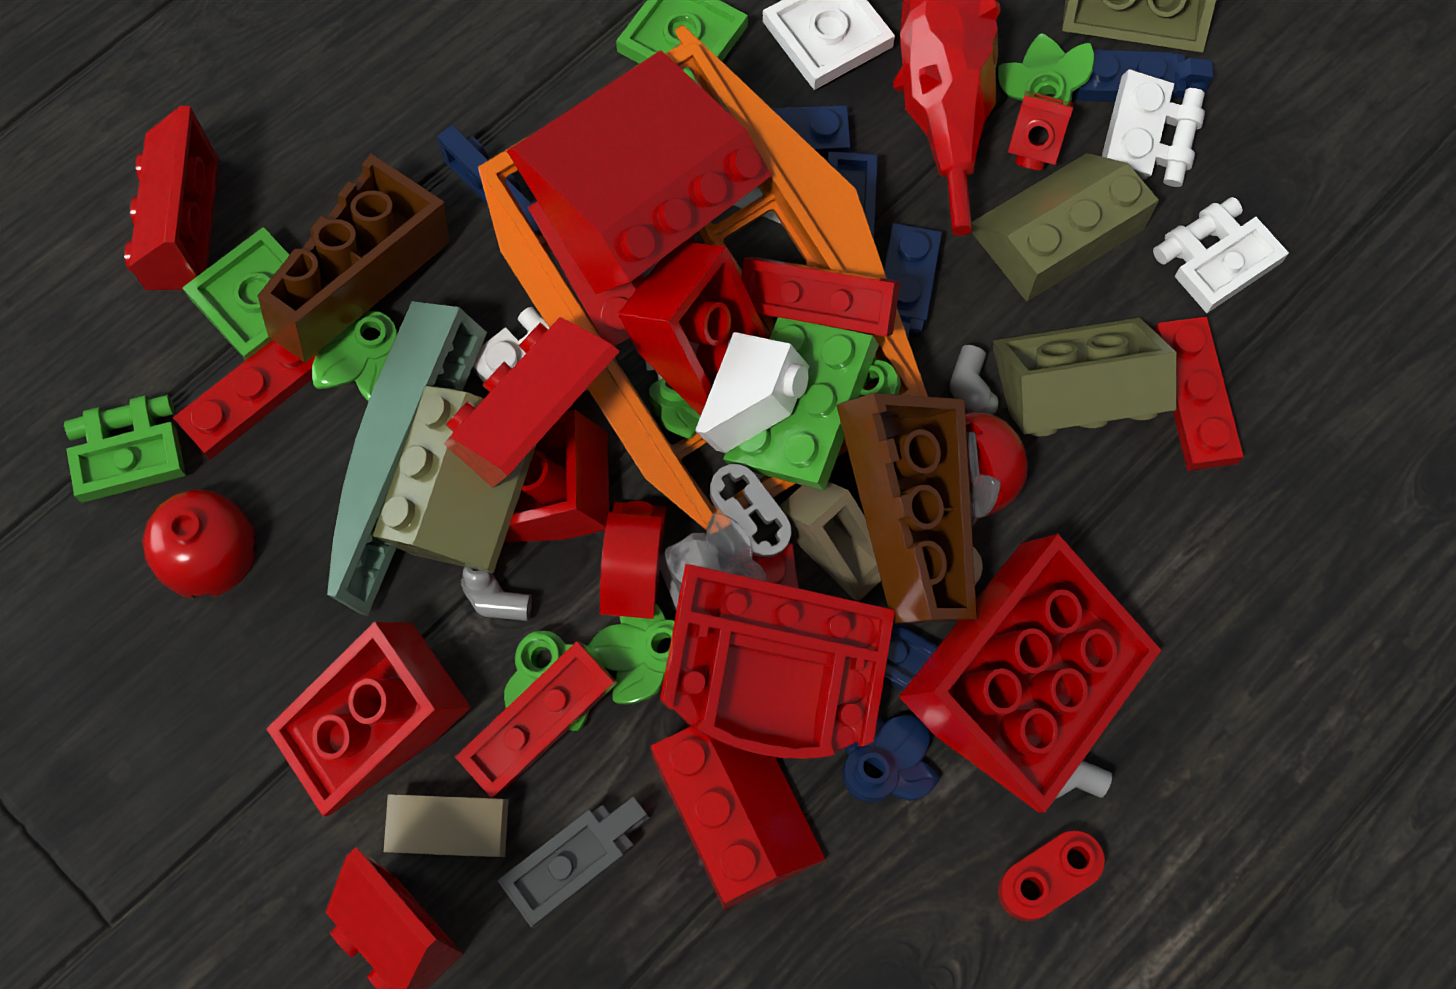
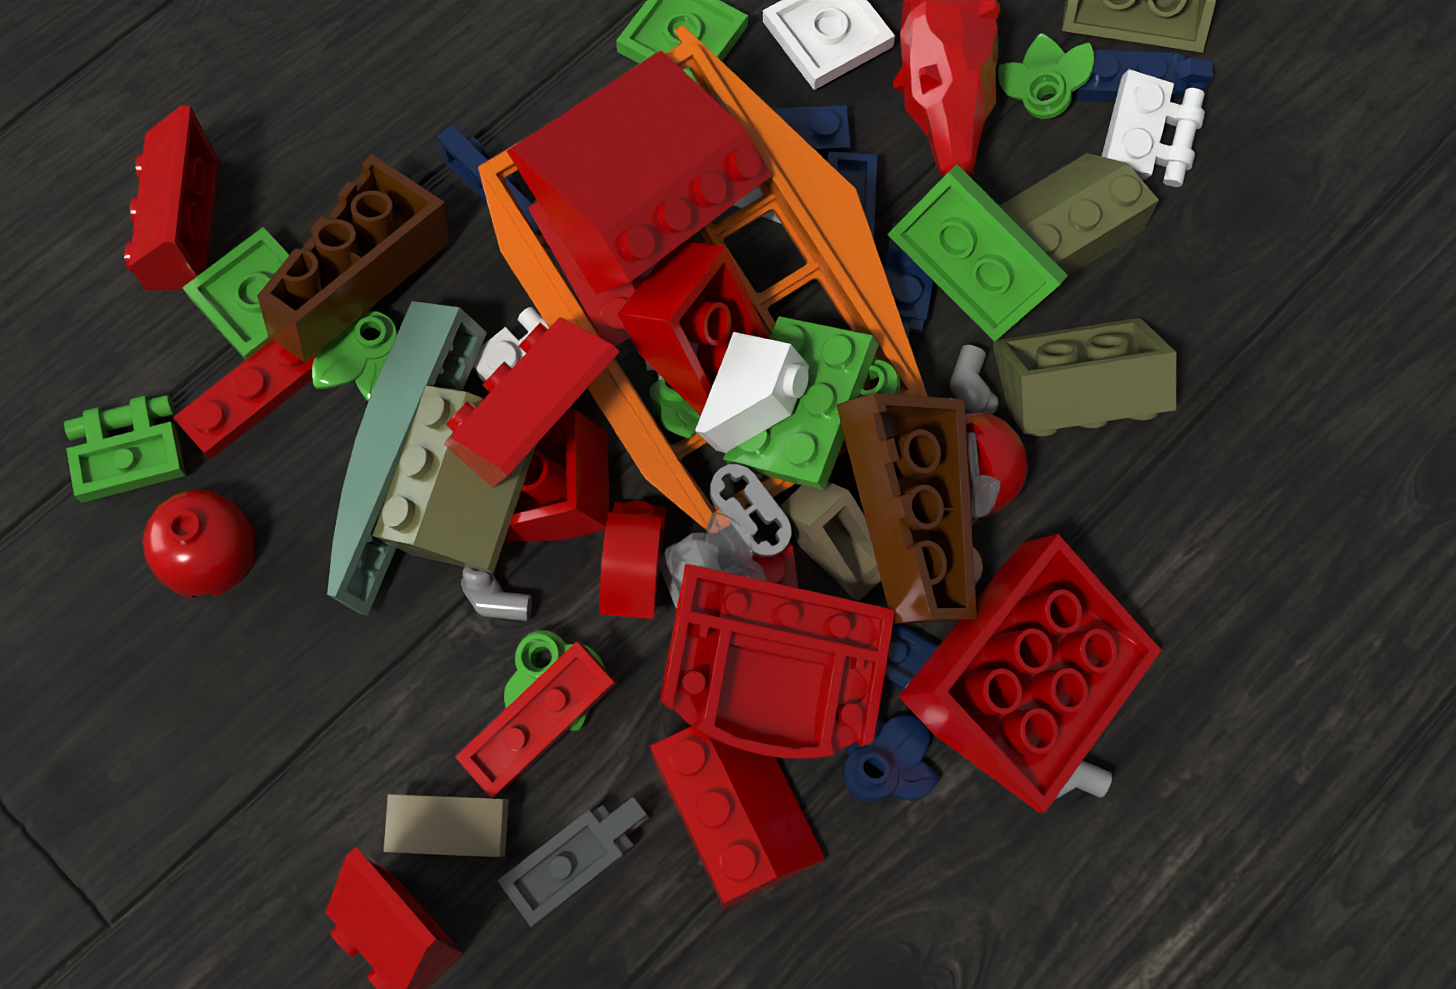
red slope [266,622,471,817] -> none
bright green plate [588,604,674,705] -> none
red plate [741,257,900,337] -> none
red plate [998,831,1105,921] -> none
red brick [1008,90,1073,171] -> none
white plate [1153,197,1289,313] -> none
red plate [1154,317,1244,471] -> none
none -> bright green plate [887,164,1068,342]

